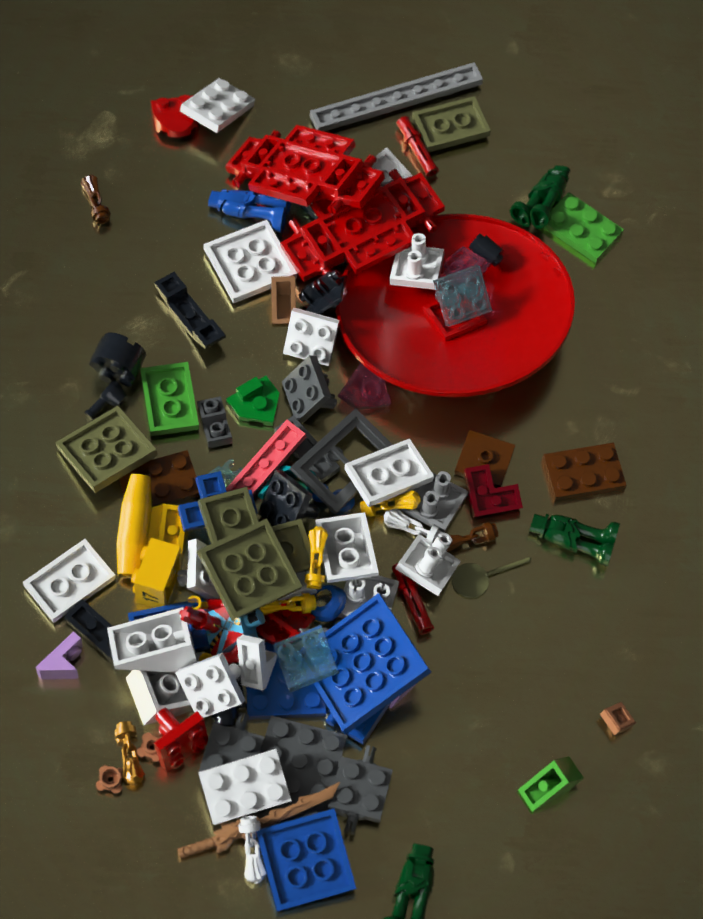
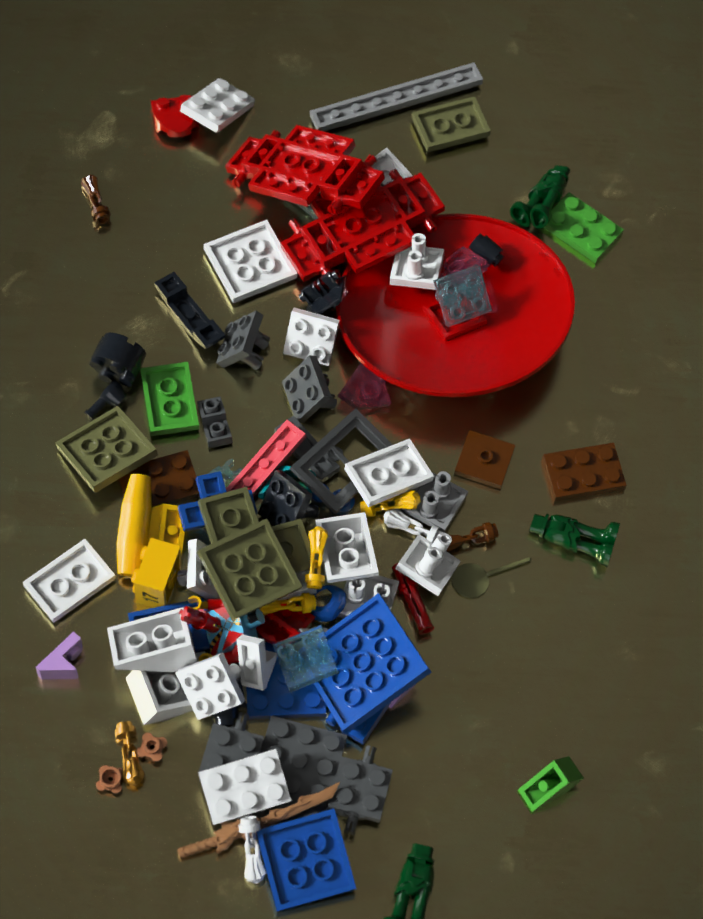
black plate [64,599,114,665] -> none
red plate [154,708,209,772] -> none
blue piece [208,189,291,233] -> none
green plate [226,376,280,426] -> none
medium nougat slope [271,276,296,324] -> none
red pin [396,116,439,178] -> none
dark red plate [464,464,523,518] -> none
nougat tile [600,702,636,735] -> none
none -> dark grey plate [216,310,270,370]

